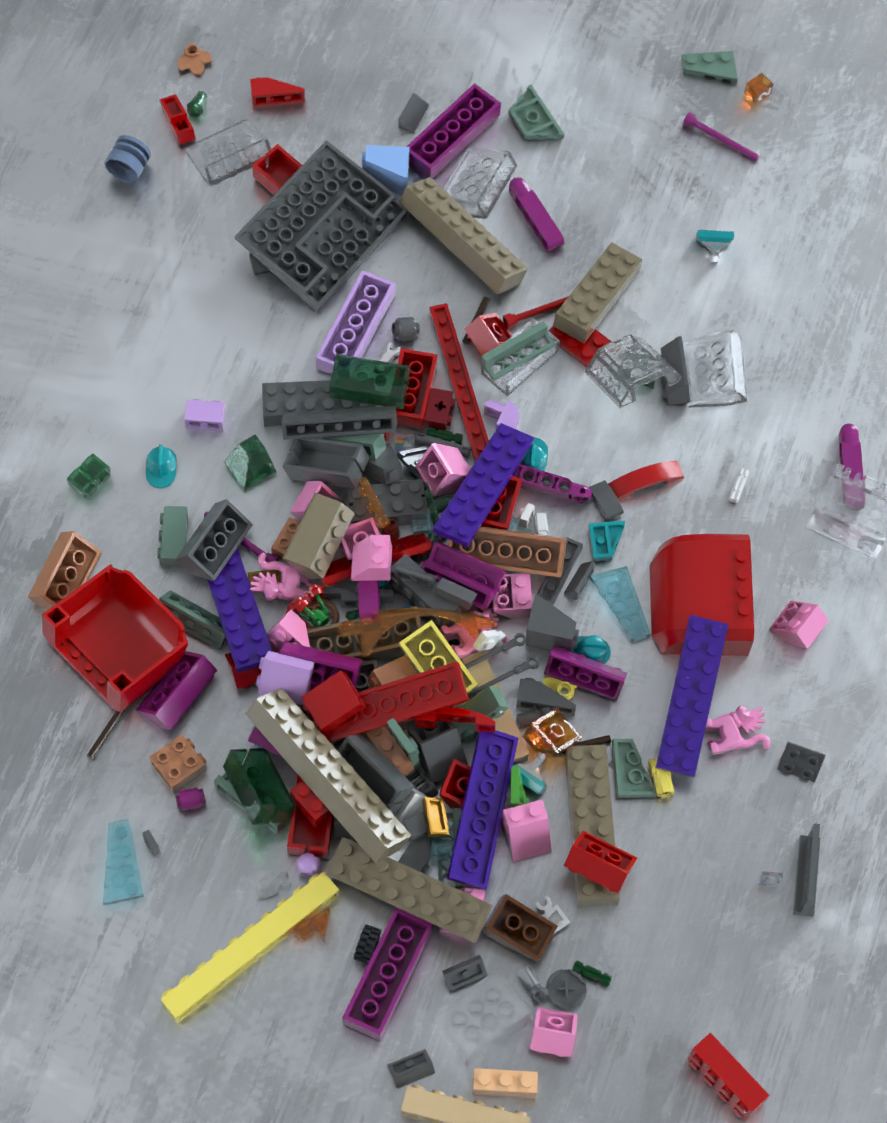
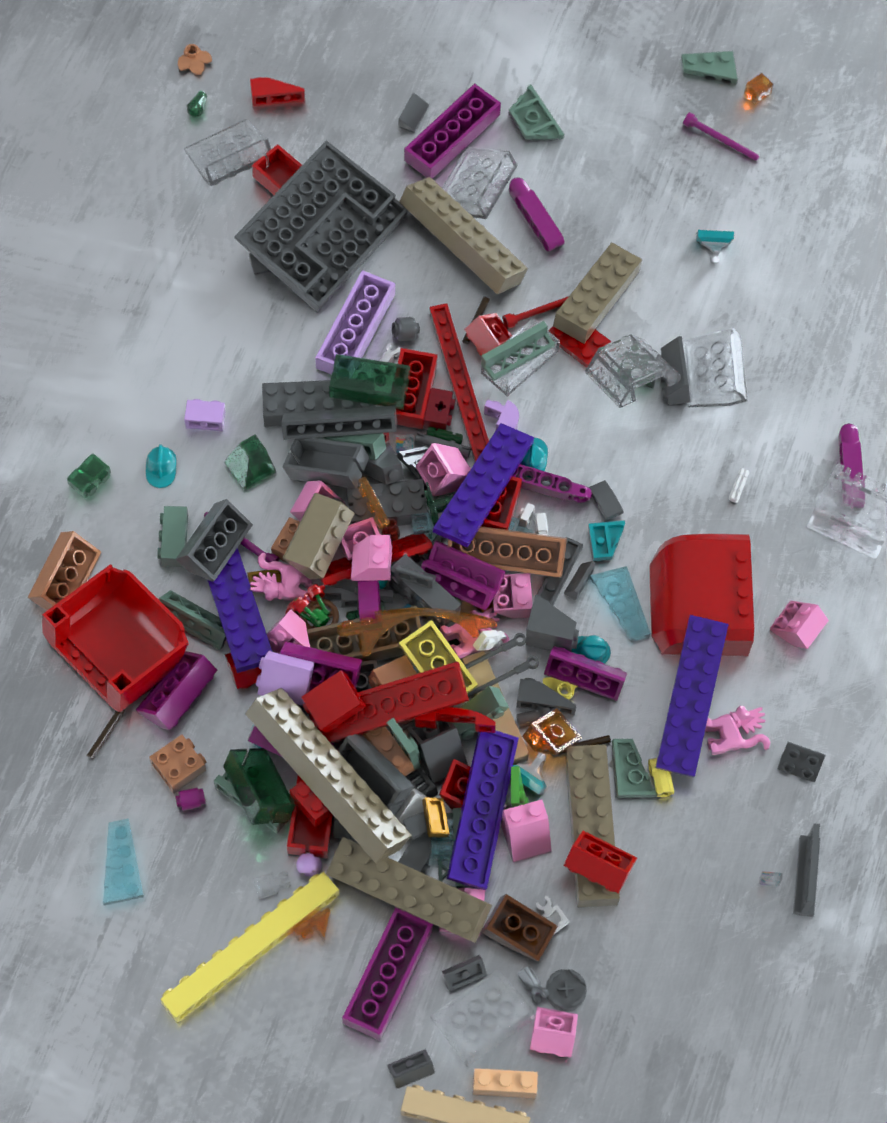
sand blue wheel [104,135,151,183] -> none
dark grey tile [142,829,160,855] -> none
red slope [159,94,196,145] -> none
black tyre [353,924,381,964] -> none
light blue slope [362,145,409,196] -> none
dark grey slope [434,577,477,610] -> none
dark green axle [572,961,612,986] -> none
red slope [608,461,684,500] -> none
red brick [688,1032,770,1121] -> none

